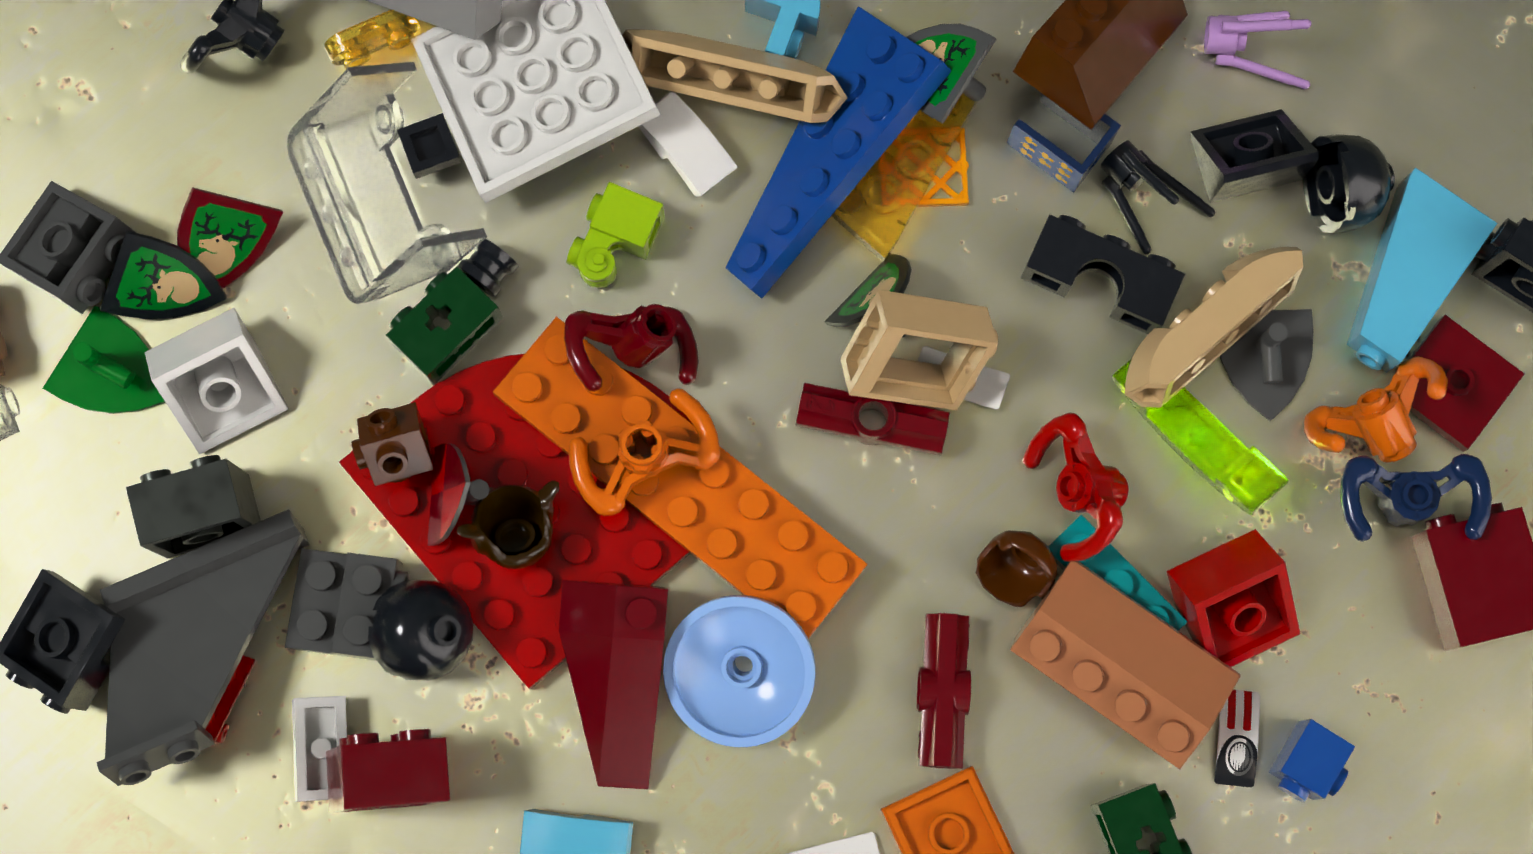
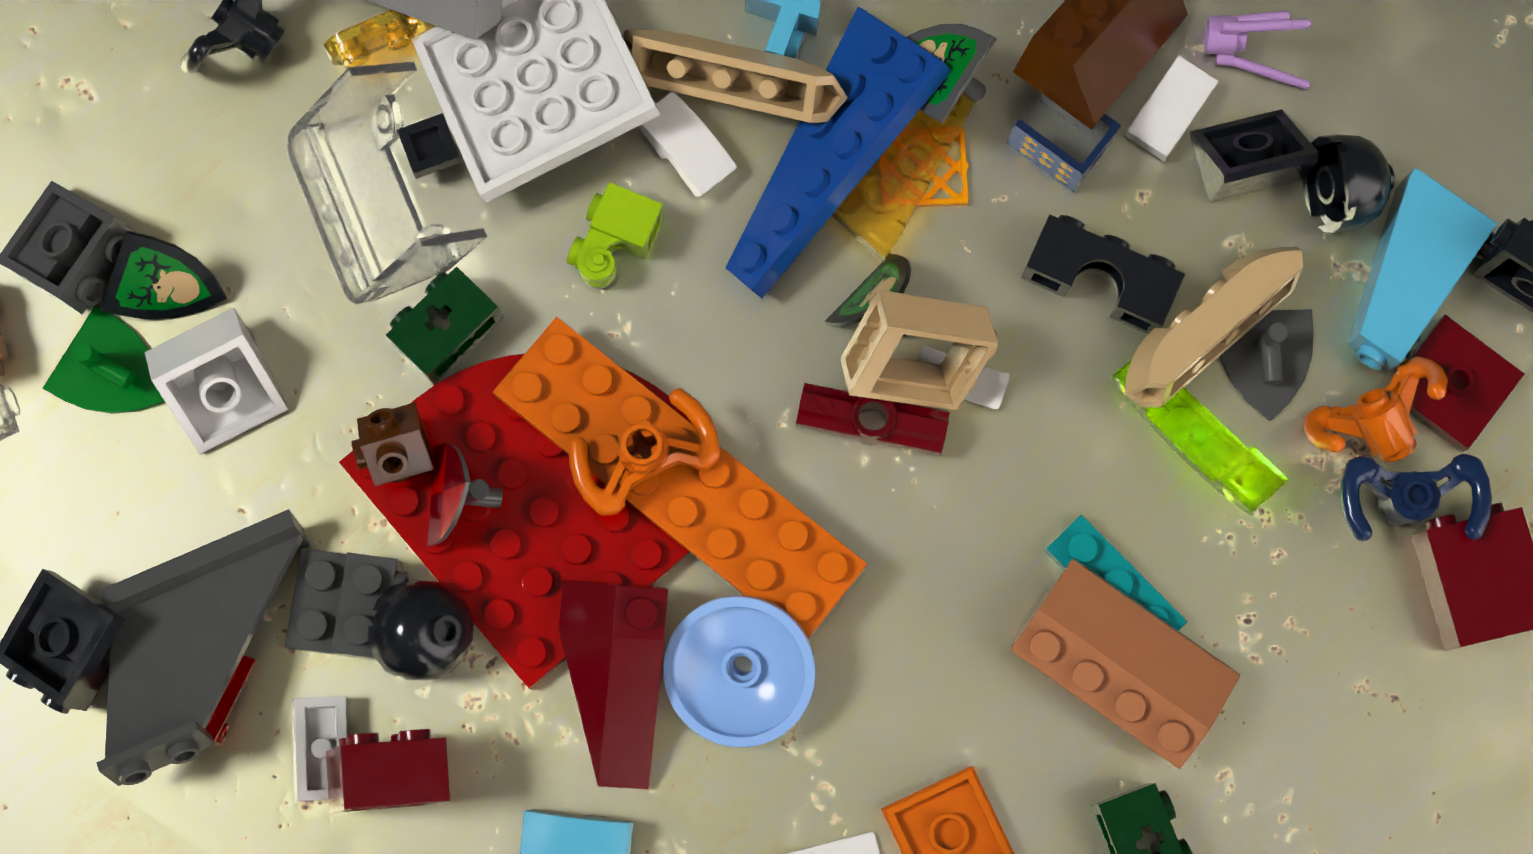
pearl dark grey brick [126,455,261,558] -> none
shield [177,187,283,289] -> none
black wheel [457,237,519,297] -> none
dark brown hair [457,480,559,569] -> none
dark red piece [564,304,699,392] -> none
dark red piece [917,613,971,769] -> none
reddish brown hair [975,530,1058,607] -> none
red piece [1022,412,1129,562] -> none
black plant [1100,140,1215,254] -> none
red slope [1167,529,1300,667] -> none
sticker [1214,690,1260,787] -> none
blue brick [1269,719,1355,803] -> none
none -> white tile [1124,55,1219,161]

